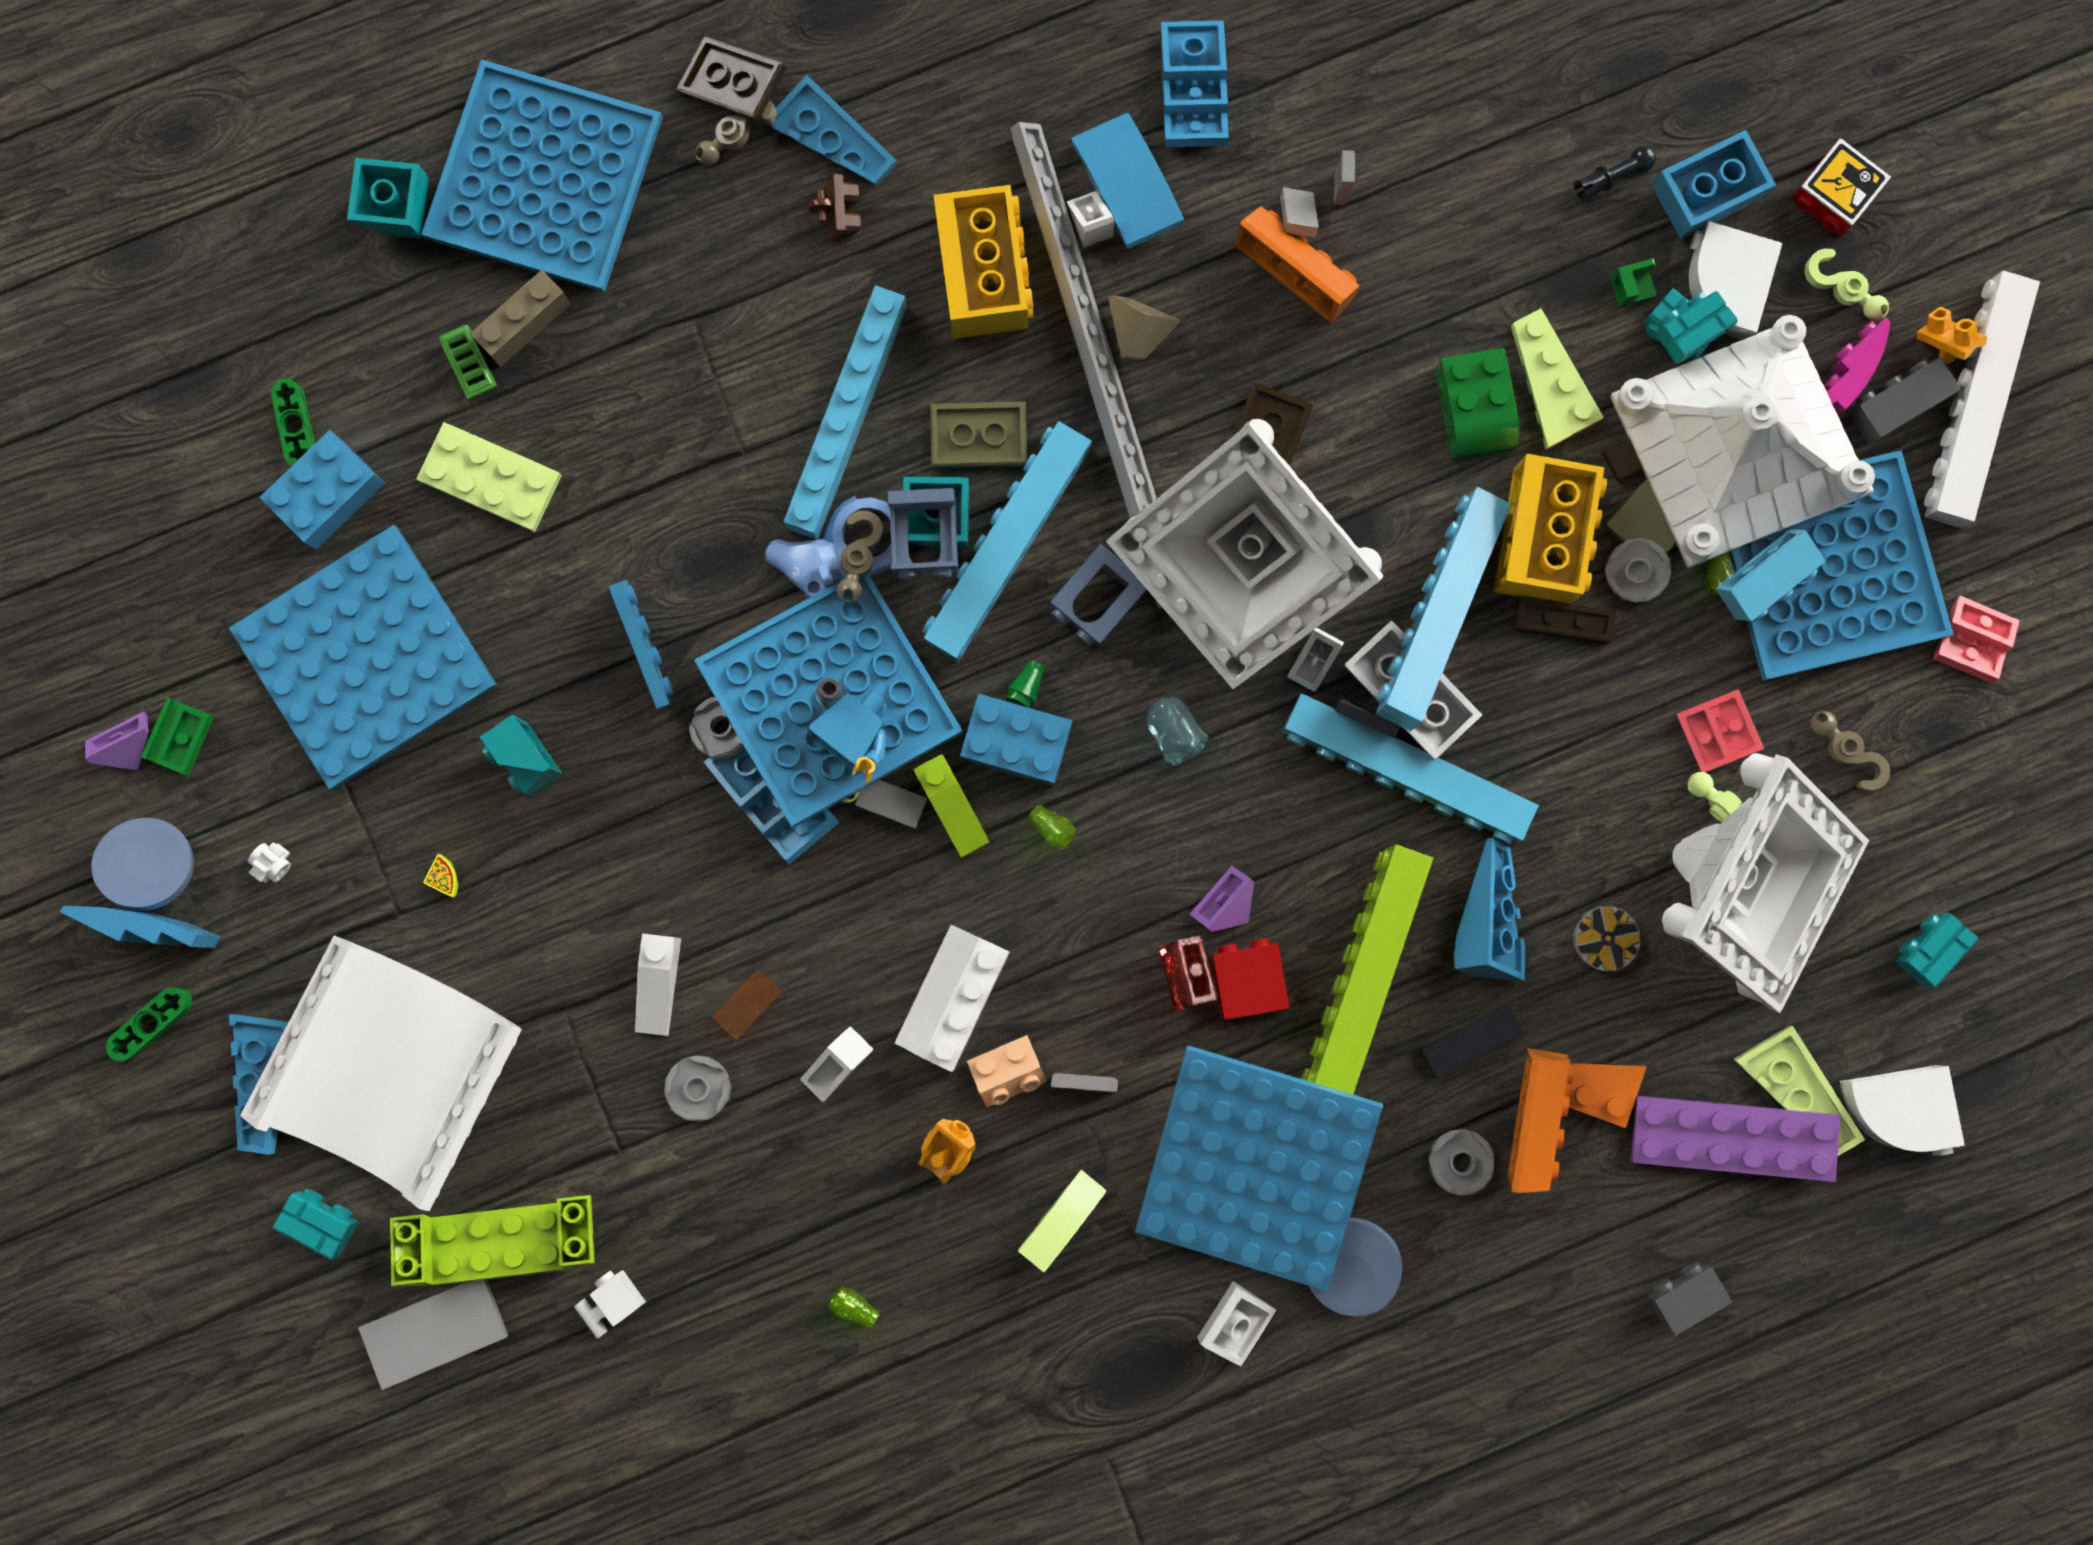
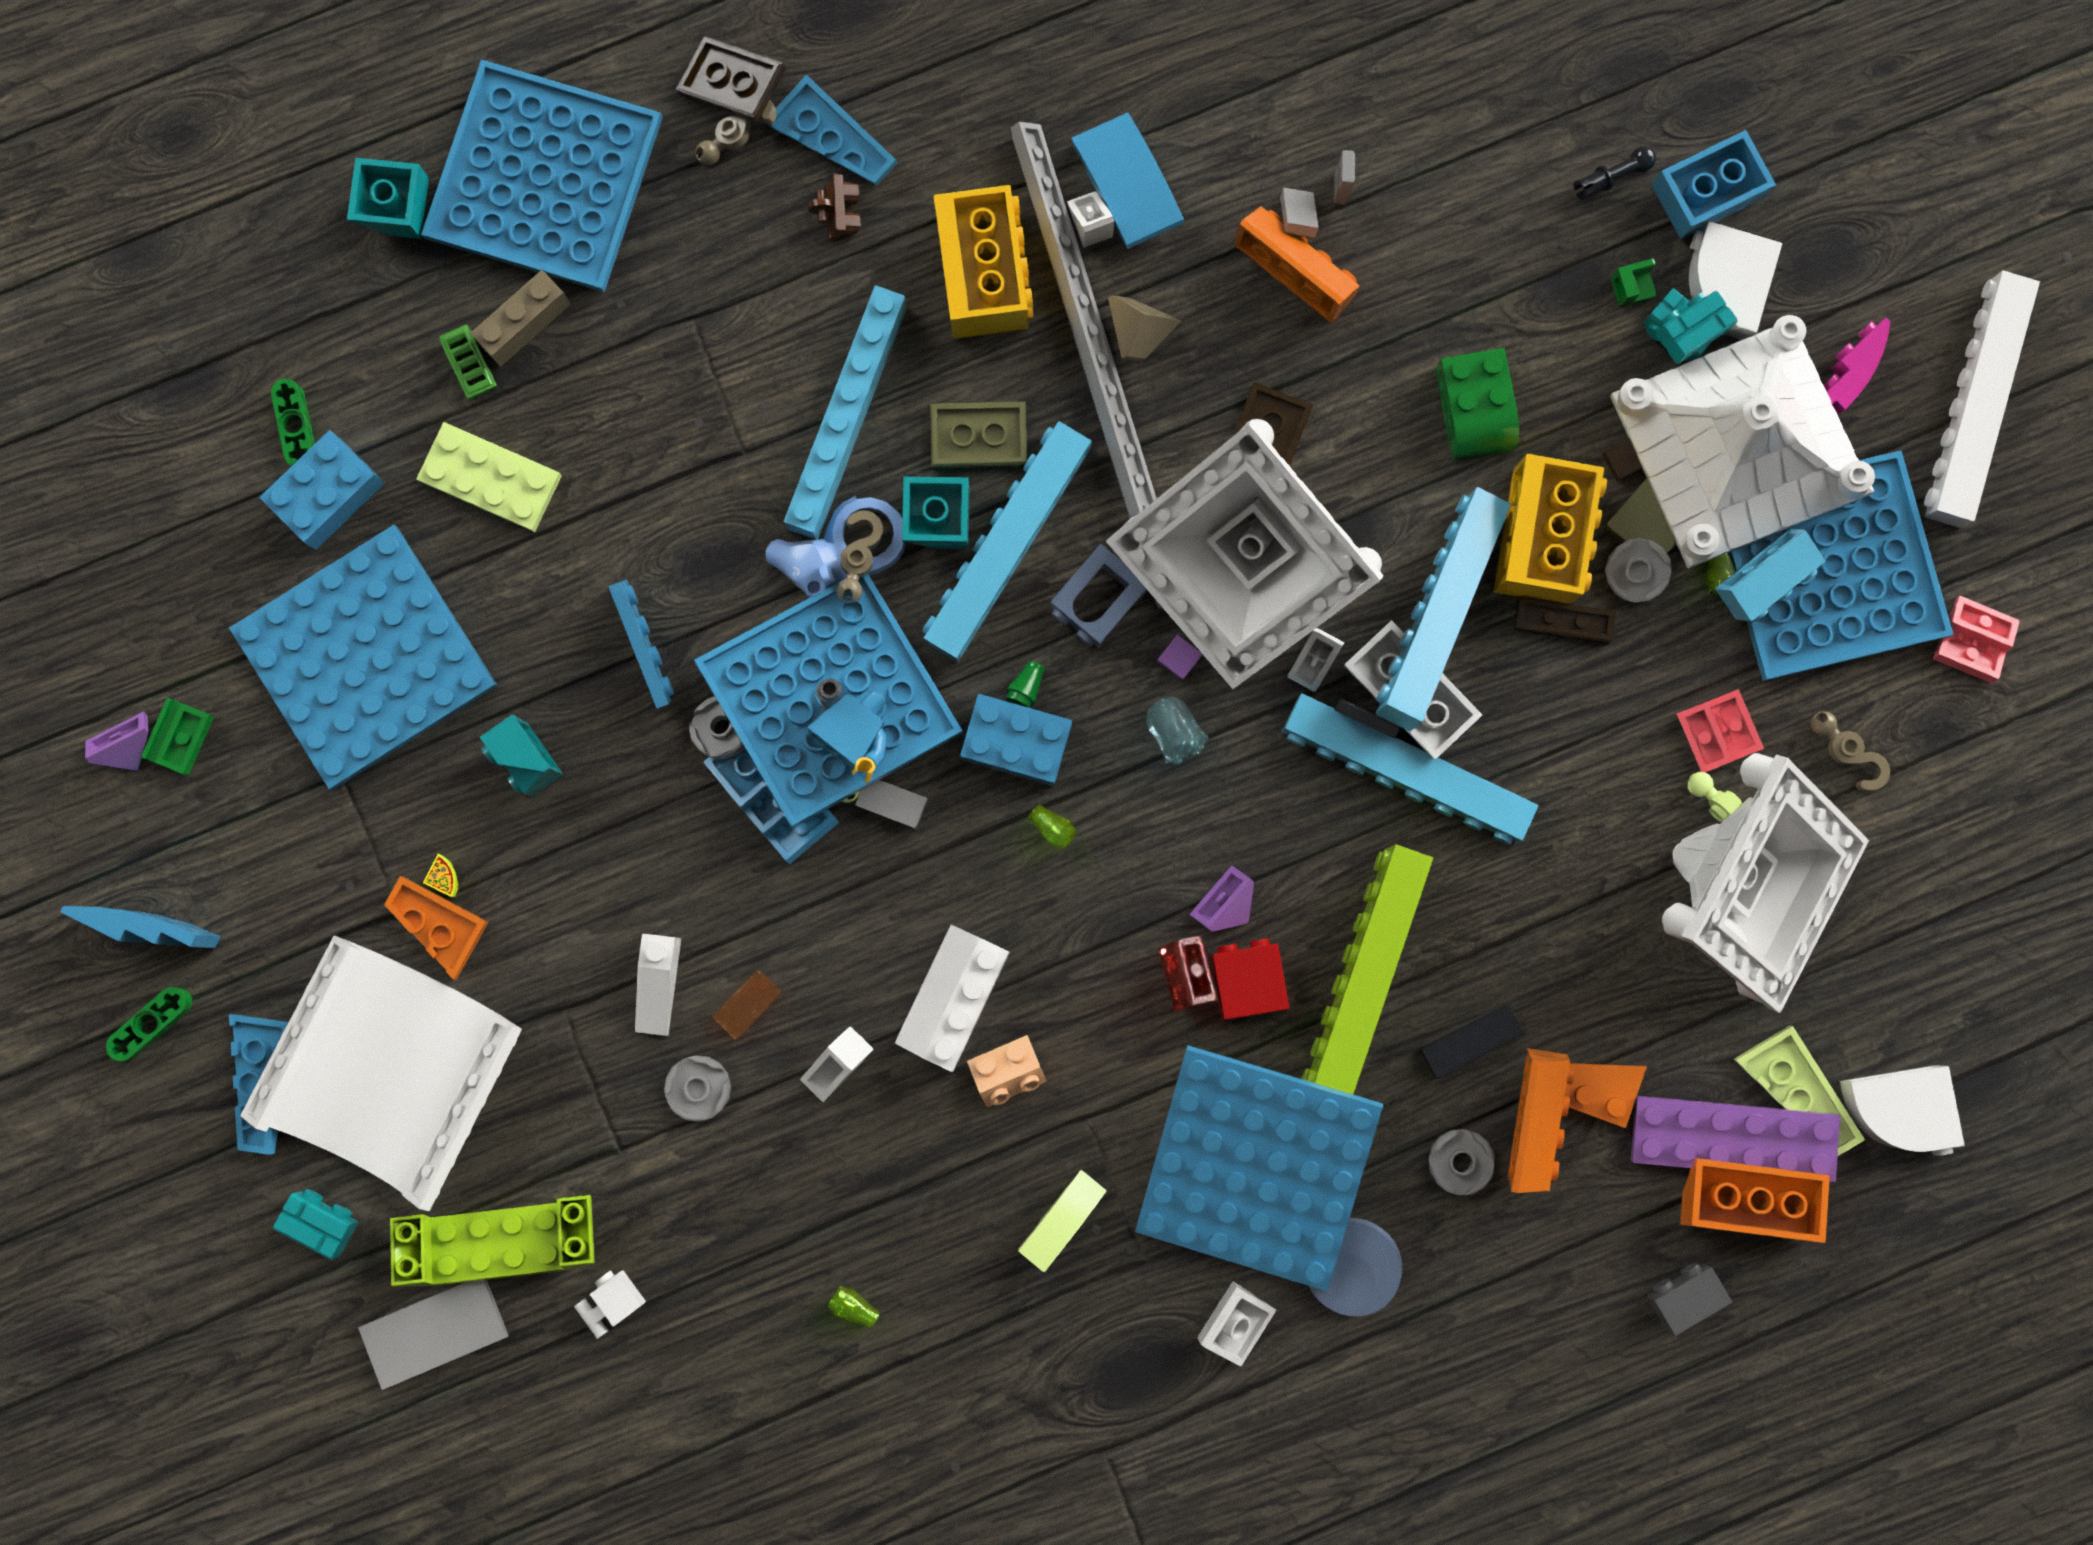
sand blue piece [91,818,194,911] -> none
white gear [248,843,291,883] -> none
sand blue panel [888,488,958,580] -> none
lime slope [913,754,990,858] -> none
light orange hand [919,1119,976,1184] -> none
light grey tile [1051,1073,1118,1092] -> none
dark azure slope [1161,21,1229,147] -> none
dark azure wedge [1453,838,1525,981] -> none
yellowish green wing [1511,308,1604,450] -> none
tile [1573,906,1640,971] -> none
piece [1791,138,1891,237] -> none
yellowish green piece [1804,248,1889,321] -> none
dark grey brick [1848,357,1962,445] -> none
teal brick [1896,913,1978,988] -> none
light orange hips [1917,307,1987,363] -> none
none -> orange wing [384,876,489,980]
none -> medium lavender tile [1157,635,1203,681]
none -> orange slope [1680,1158,1830,1243]

